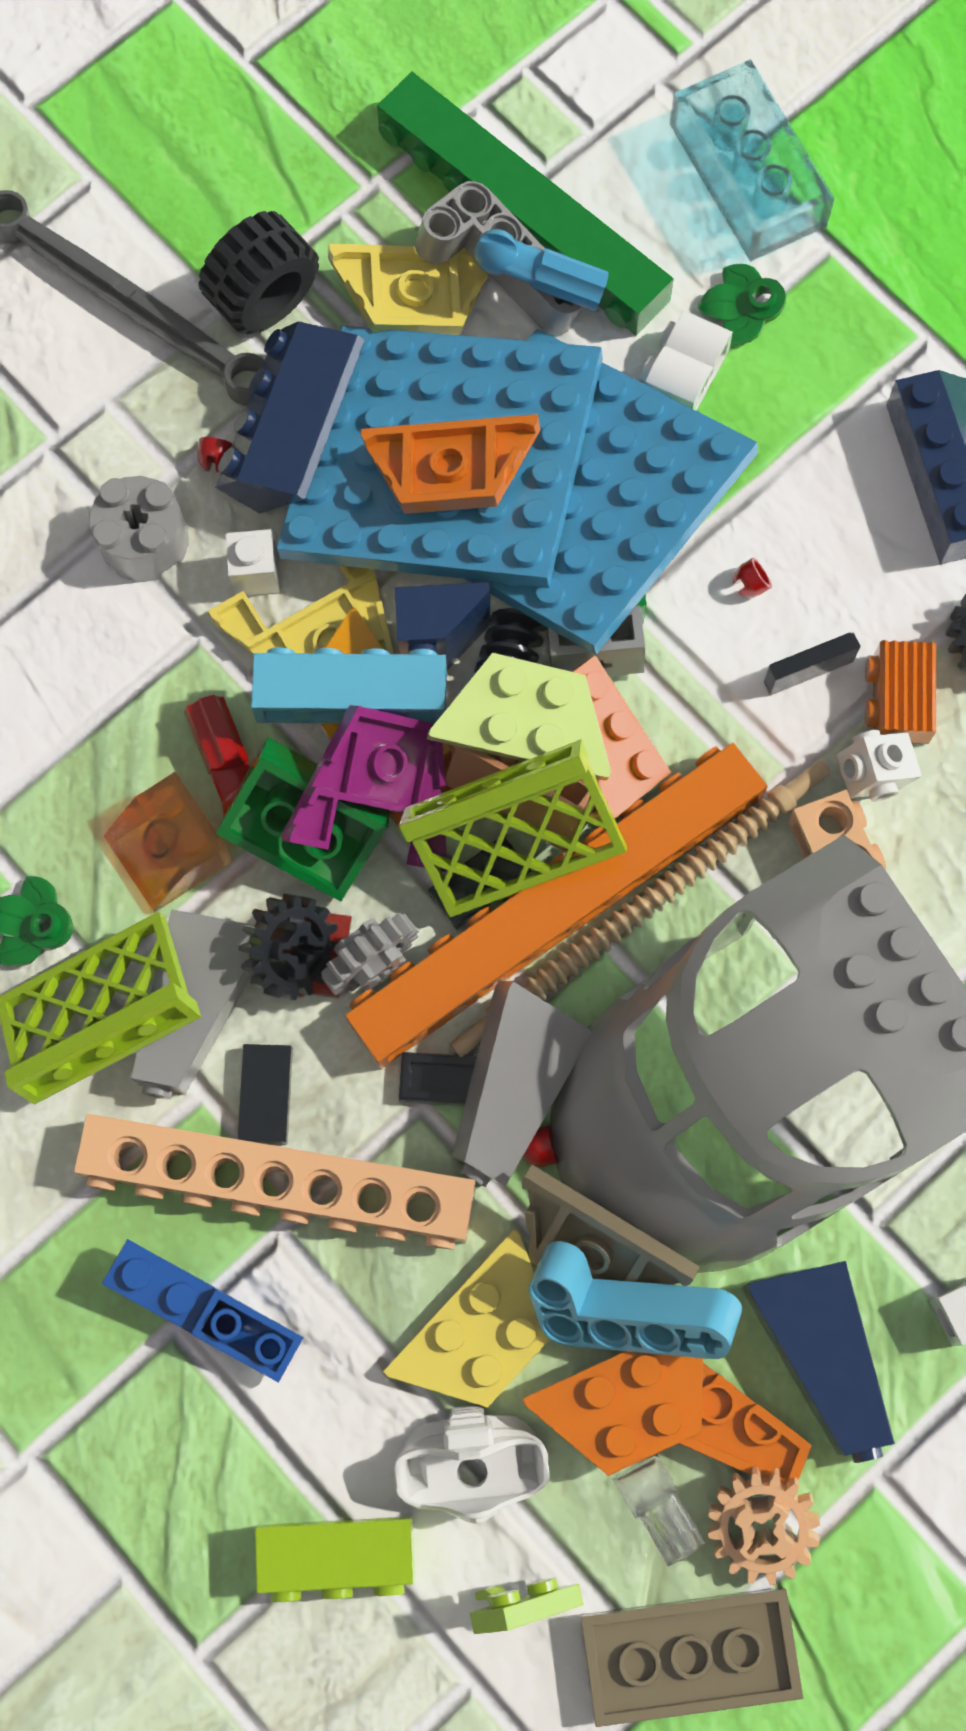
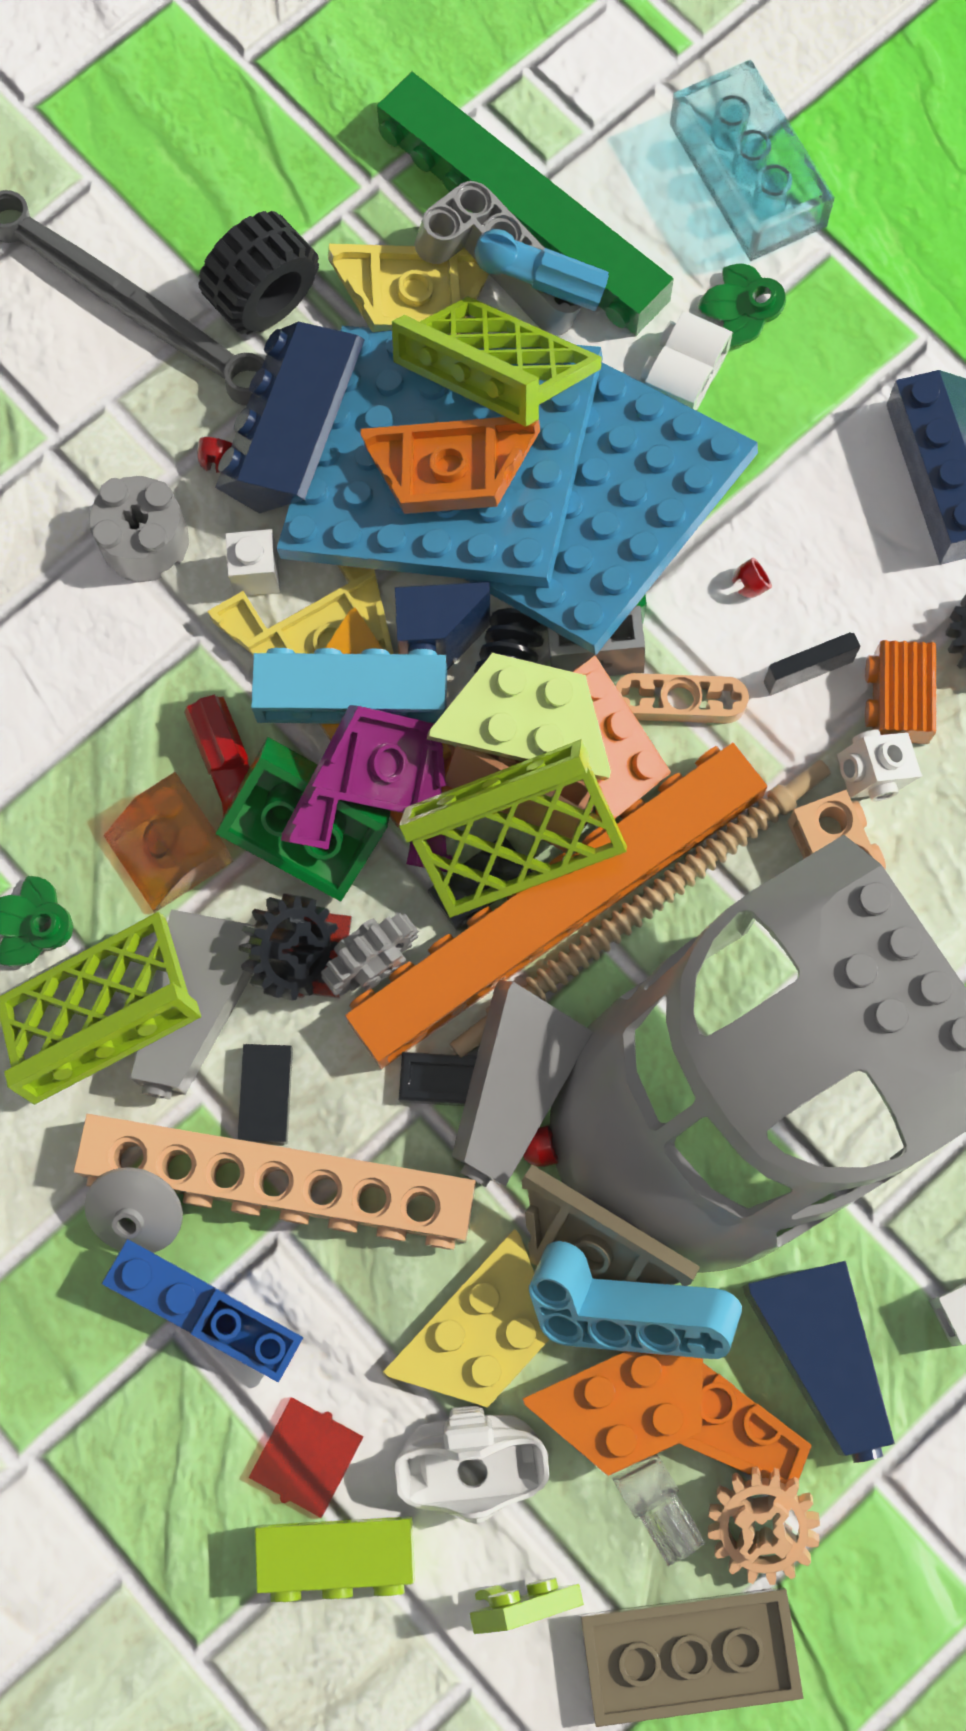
none -> light grey dish [85,1167,183,1253]
none -> clear red piece [249,1397,364,1518]
none -> lime fence [392,296,602,427]
none -> light nougat beam [616,673,749,724]

